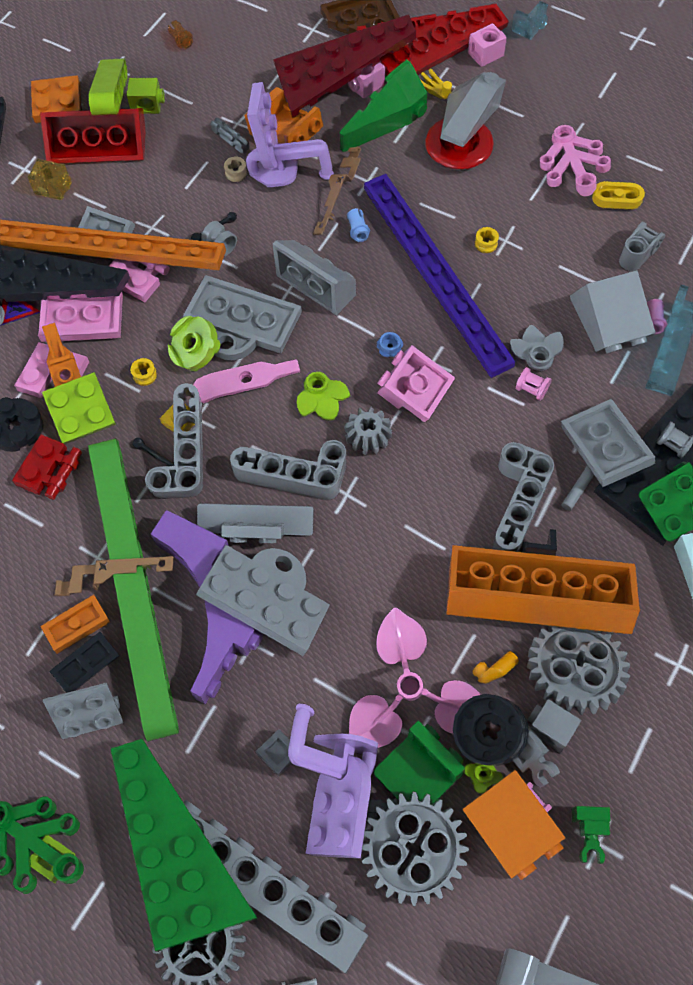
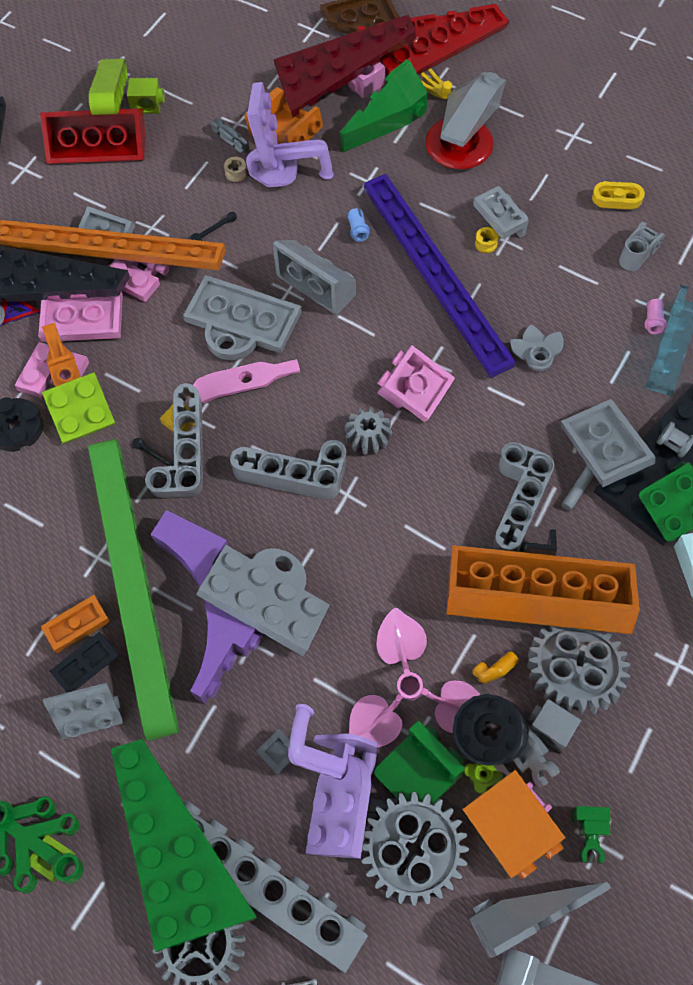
red plate [12,435,83,500] -> none
clear yellow brick [28,159,71,200] -> none
orange plate [31,75,82,123] -> none
medium nougat piece [54,556,174,596] -> none
yellow bush [130,358,157,386] -> none
clear orange pin [168,20,193,49] -> none
lime plate [168,316,220,372] -> none
light grey bracket [197,503,314,543] -> none
light grey wheel [201,221,237,256] -> none
lime plate [297,372,350,420] -> none
medium nougat piece [313,147,361,235] -> none
medium blue plate [377,332,403,357] -> none
bright pink brick [468,23,507,67] -> none
clear light blue bracket [512,1,548,40] -> none
bright pink bush [515,367,552,401] -> none
bright pink plant [540,125,611,196] -> none
light grey slope [570,270,656,354] -> none
none -> light grey wedge [469,882,611,958]
none -> light grey bracket [473,186,529,239]

